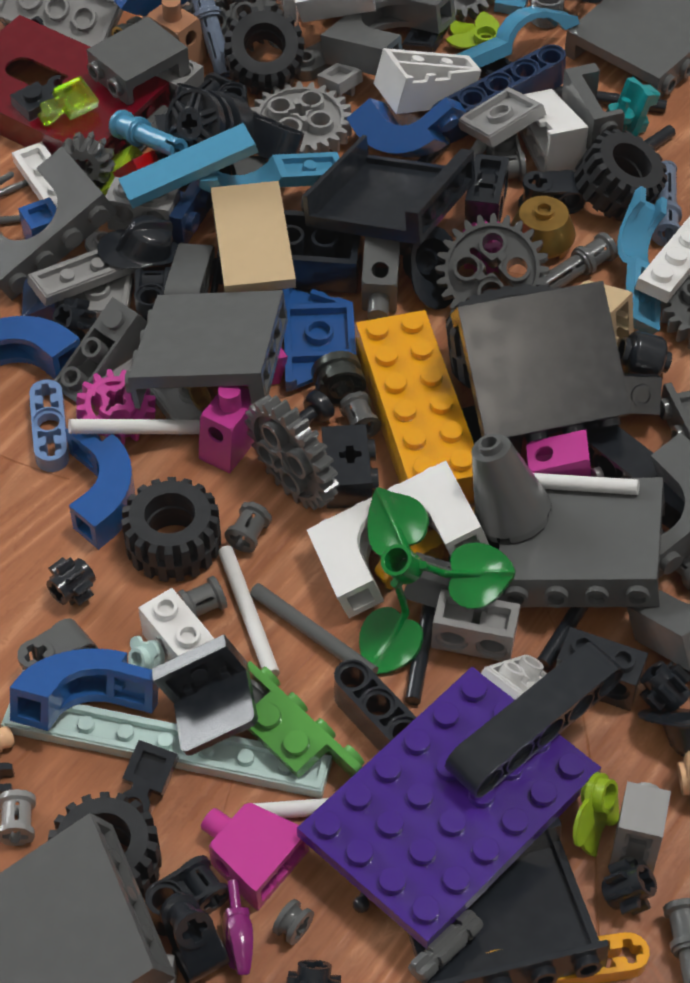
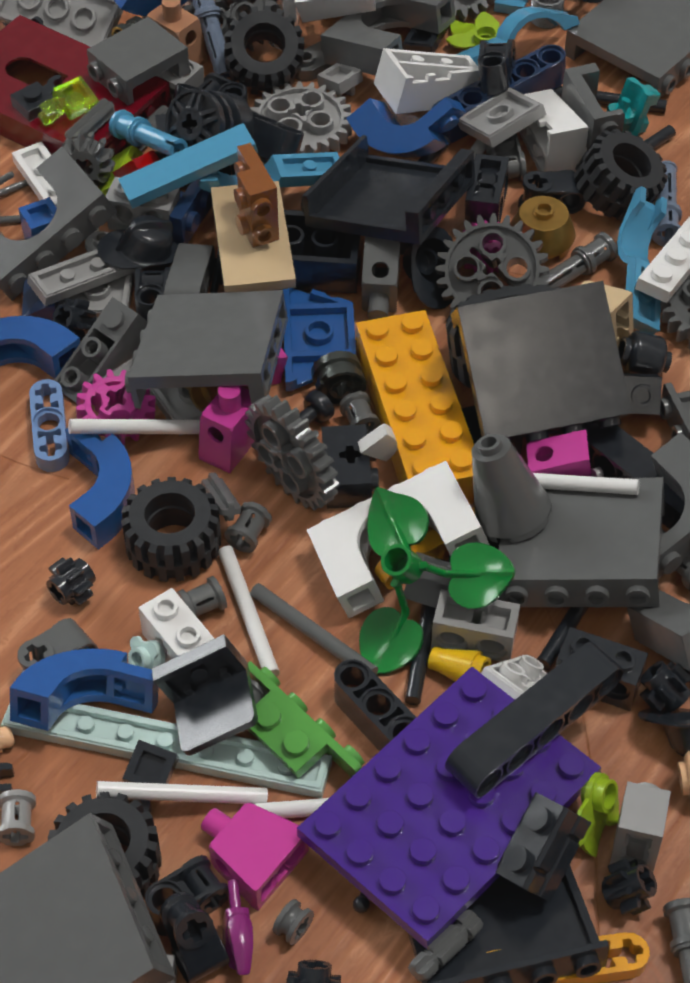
none -> dark grey axle [64,98,115,139]
none -> white bar [96,781,268,804]
none -> dark grey axle [201,473,241,521]
none -> dark orange plate [234,143,279,248]
none -> white tile [358,423,397,461]
none -> yellow cone [428,646,491,682]
none -> black piece [477,39,516,95]
none -> black brick [496,792,592,902]

